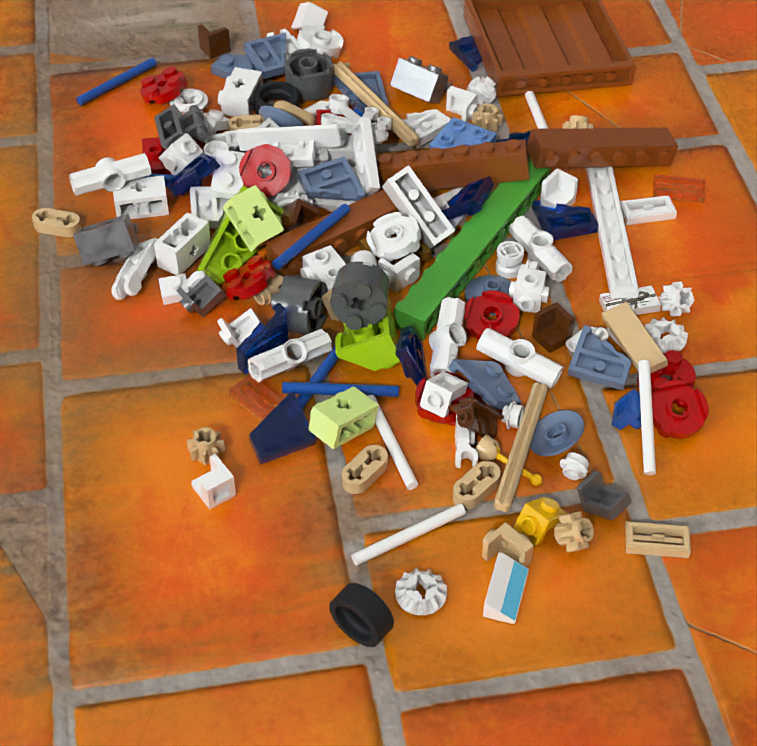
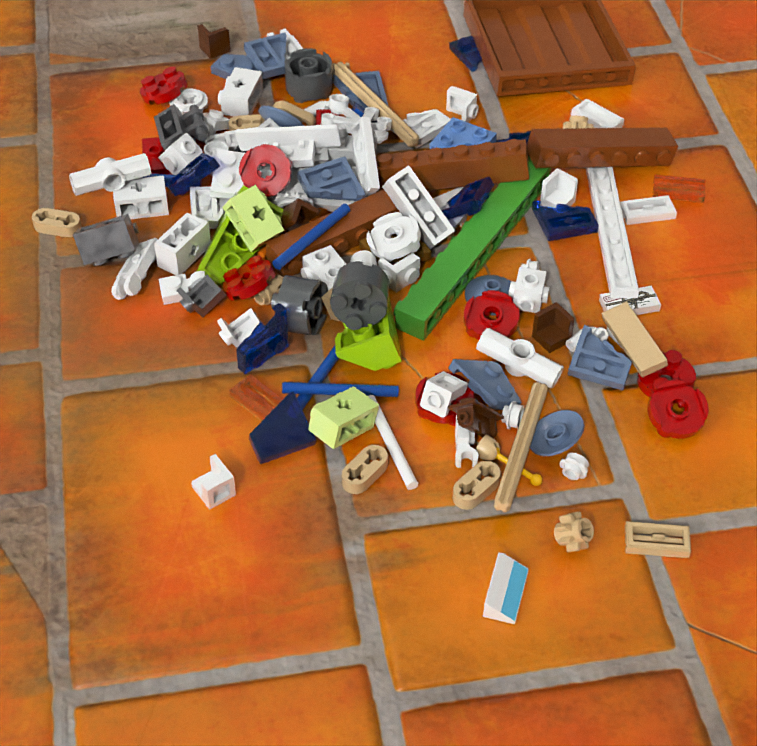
blue bar [76,58,157,106] -> none
tan gear [187,427,225,465] -> none
white piece [248,329,332,383] -> none
black tyre [254,81,300,115] -> none
white panel [291,2,328,30] -> none
white plate [297,24,344,58] -> none
black tyre [329,583,394,647] -> none
white bar [351,503,466,566] -> none
brick [390,56,453,103] -> none
clear blue wing [395,325,428,386] -> none
white gear [395,567,447,615] -> none
white piece [429,297,467,377] -> none
white gear [467,76,496,106] -> none
tan gear [472,103,503,132] -> none
tan bracket [482,522,534,567] -> none
white wheel [495,241,524,279] -> none
white piece [509,215,573,283] -> none
yellow bracket [514,496,568,545] -> none
white bar [524,91,549,129] -> none
flat silver bracket [577,471,632,521] -> none
blue tile [611,389,641,430] -> none
white bar [638,360,656,475] -> none
white gear [644,317,688,353] -> none
white gear [659,282,695,317] -> none
none -> white tile [571,98,625,128]

